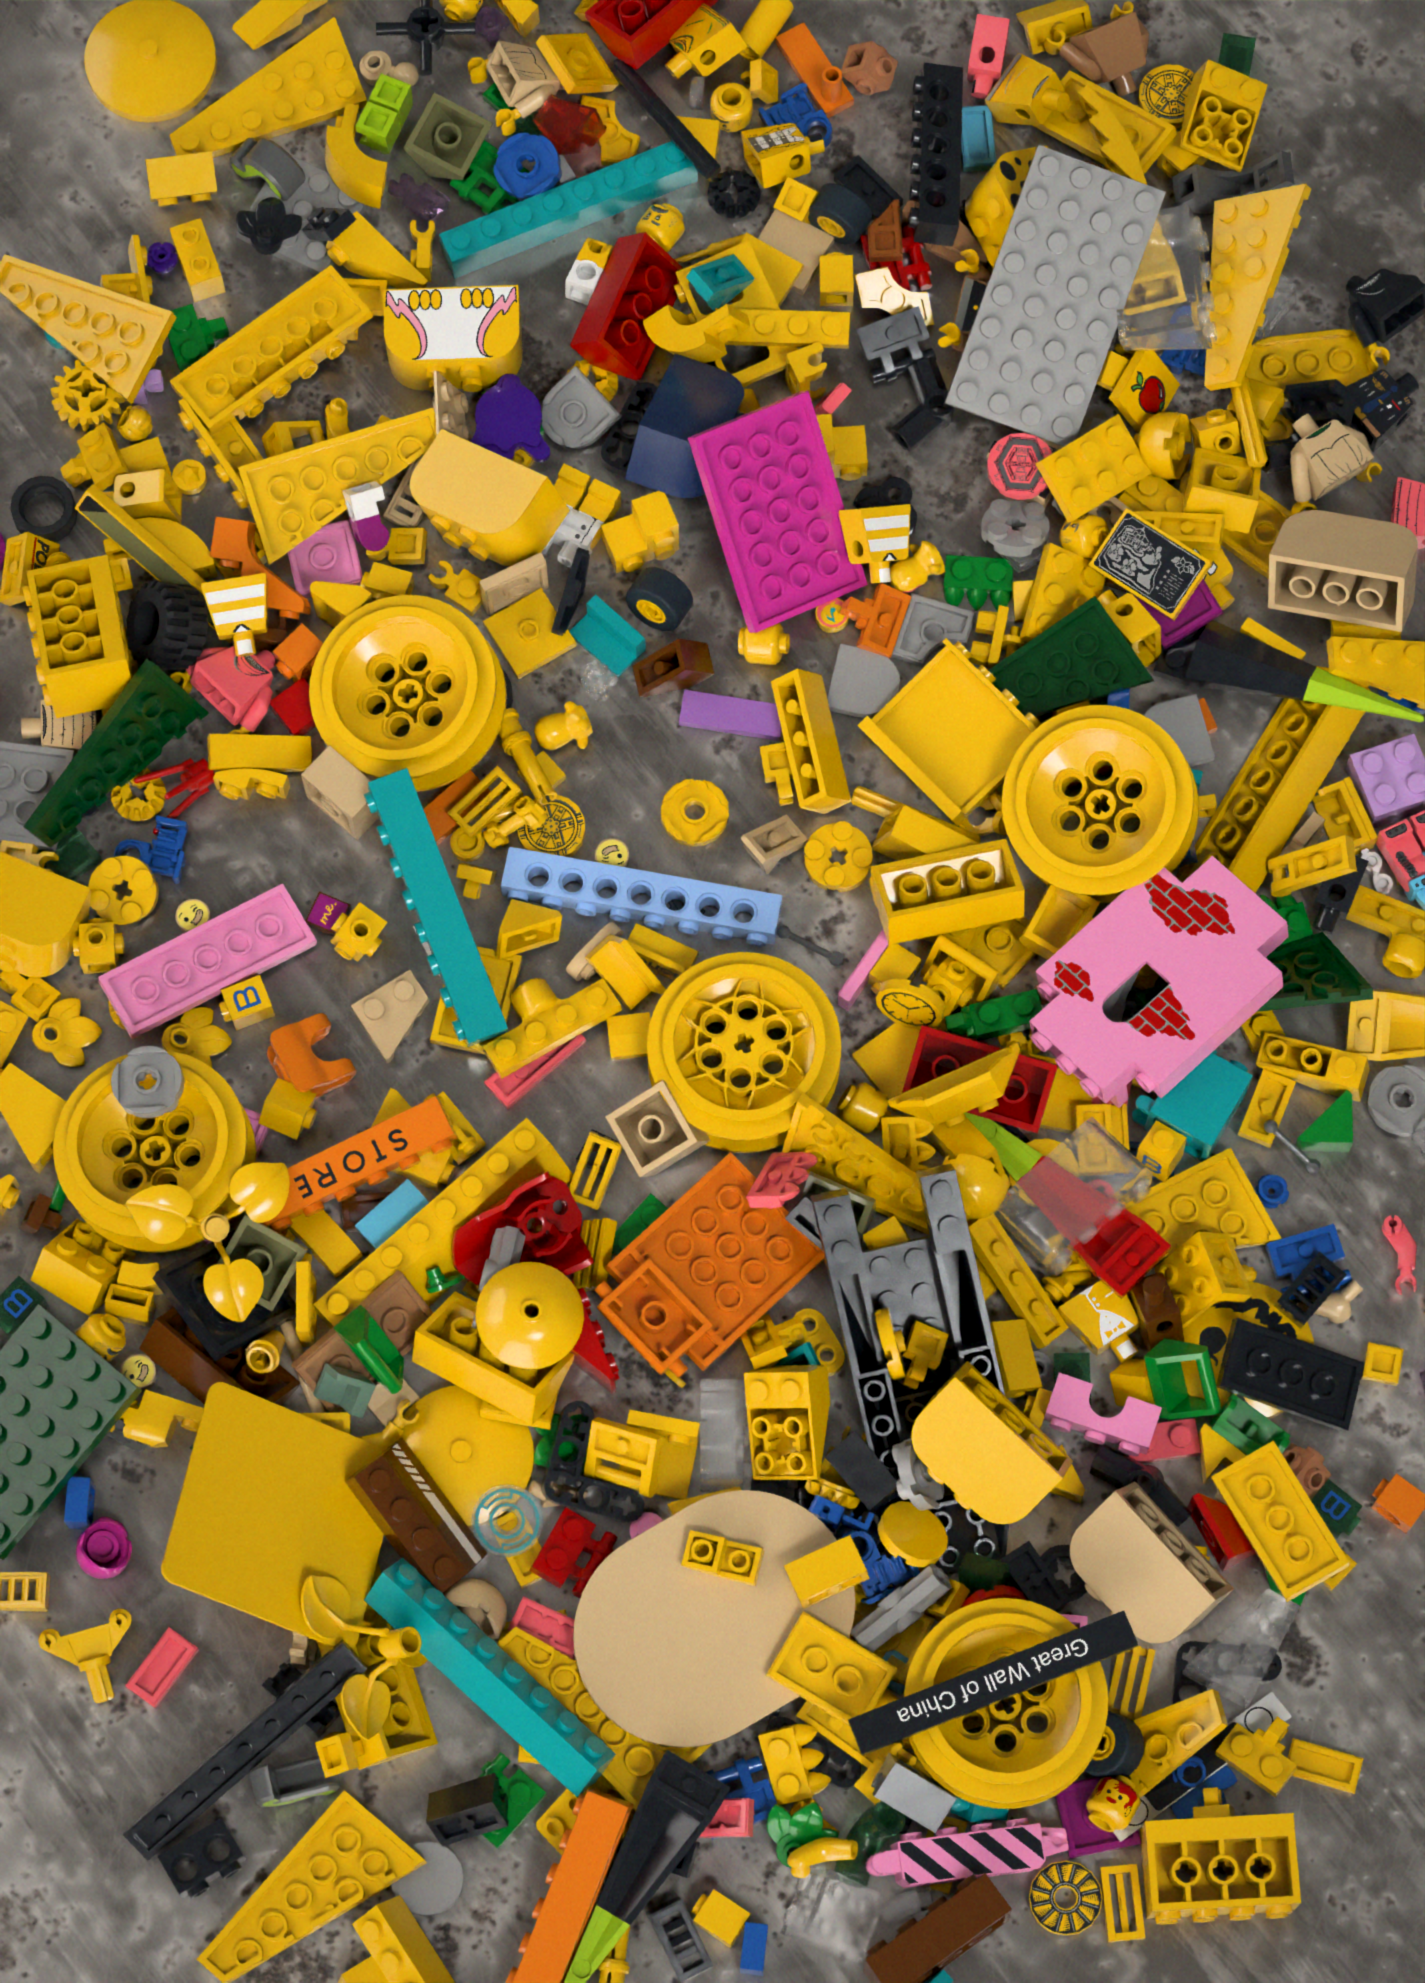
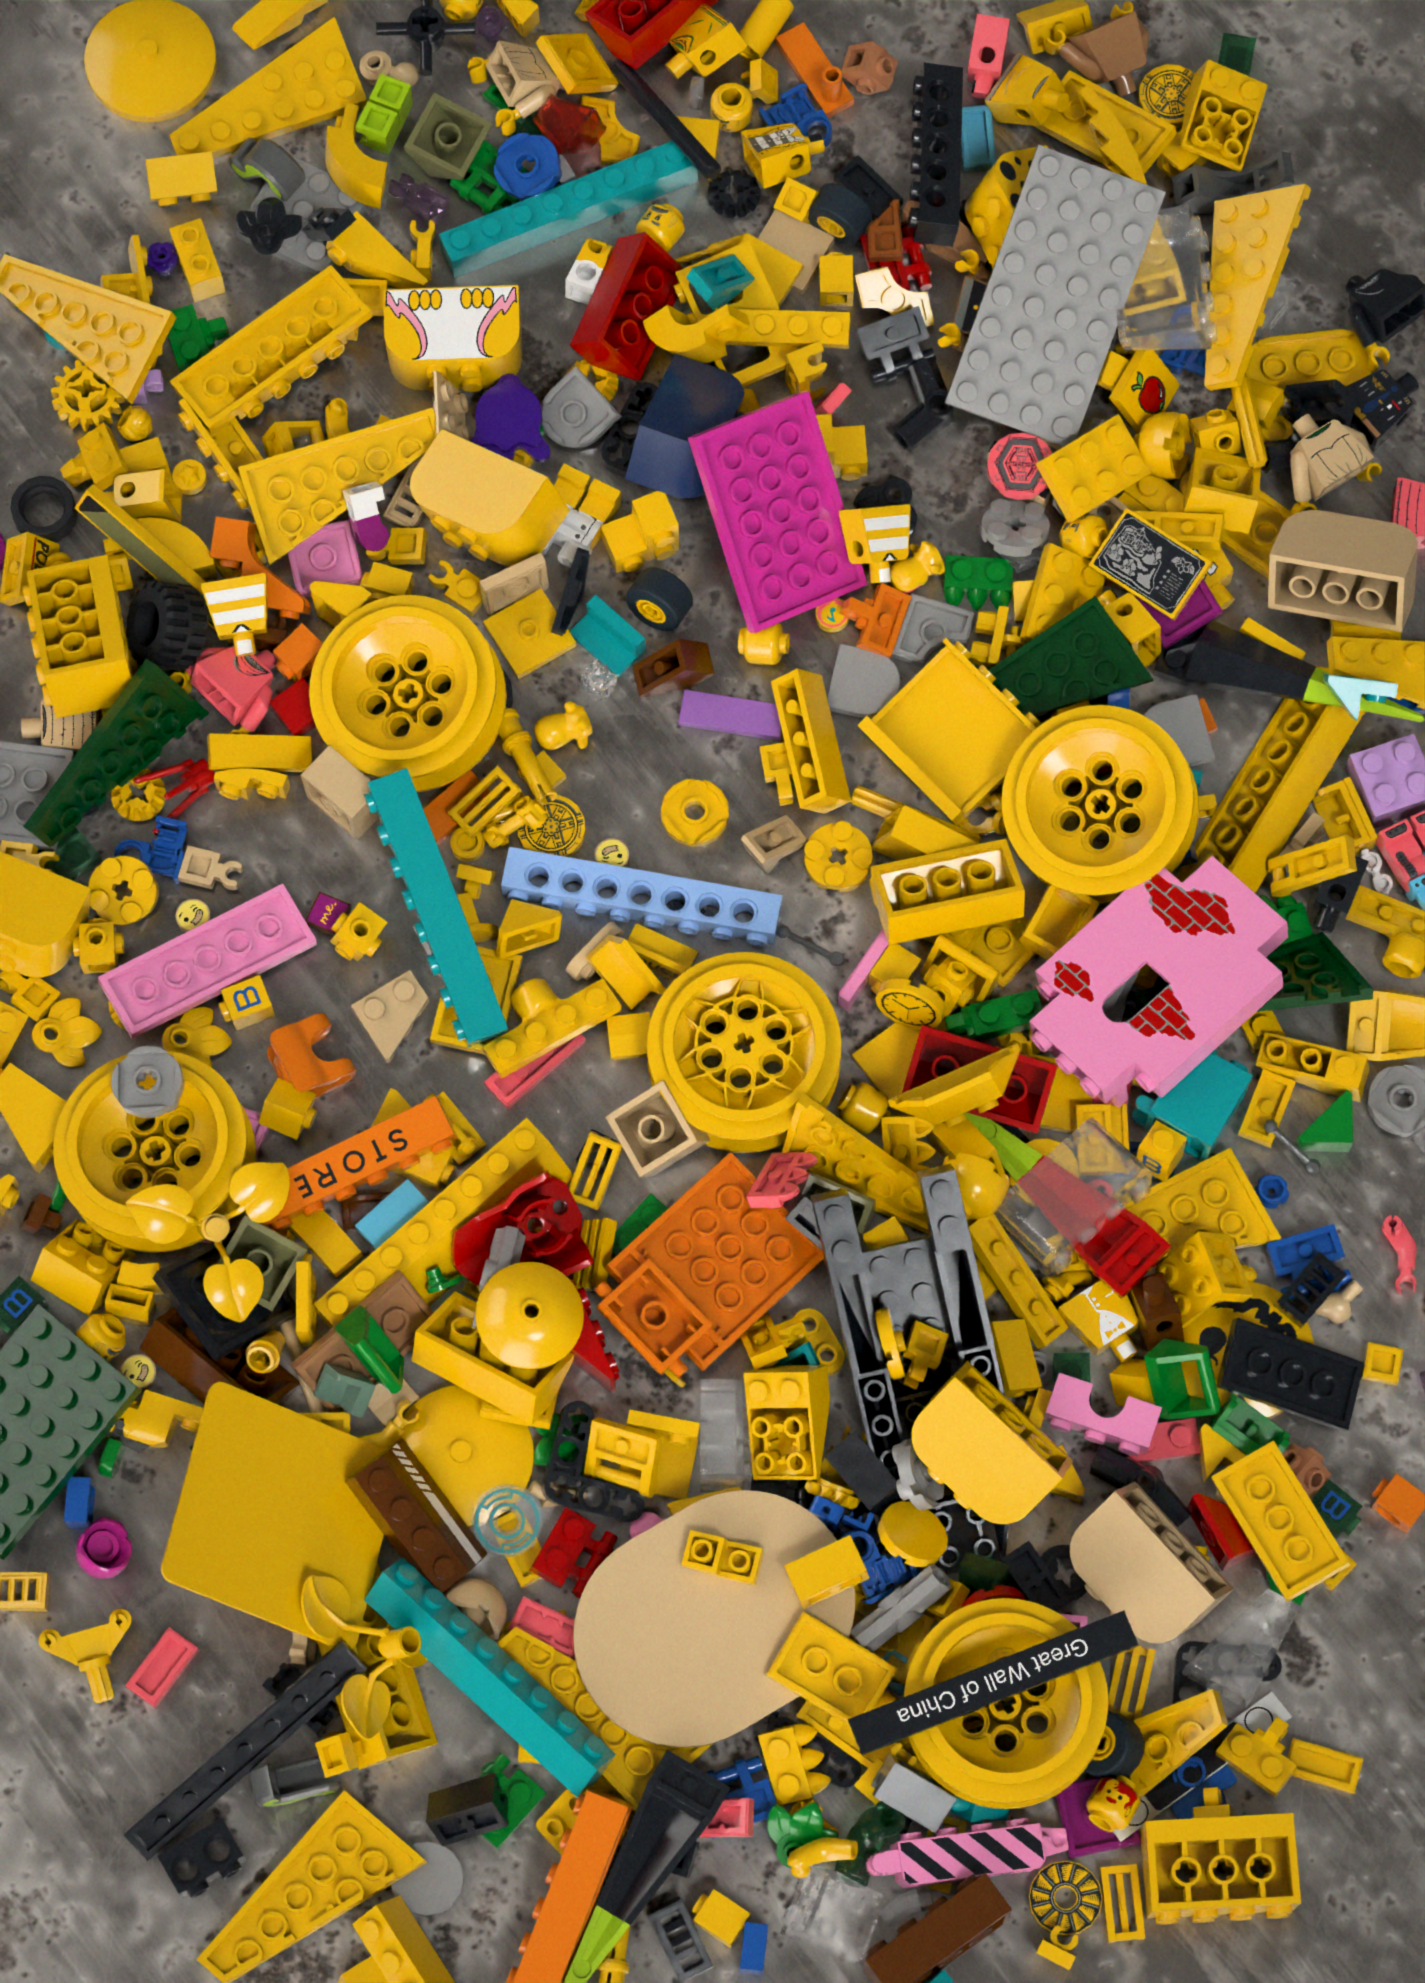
none -> green tile [98,1438,126,1479]
none -> tan plate [178,845,244,890]
none -> yellow tile [457,892,499,944]
none -> yellow tile [1036,1924,1079,1970]
none -> slope [1323,673,1398,721]

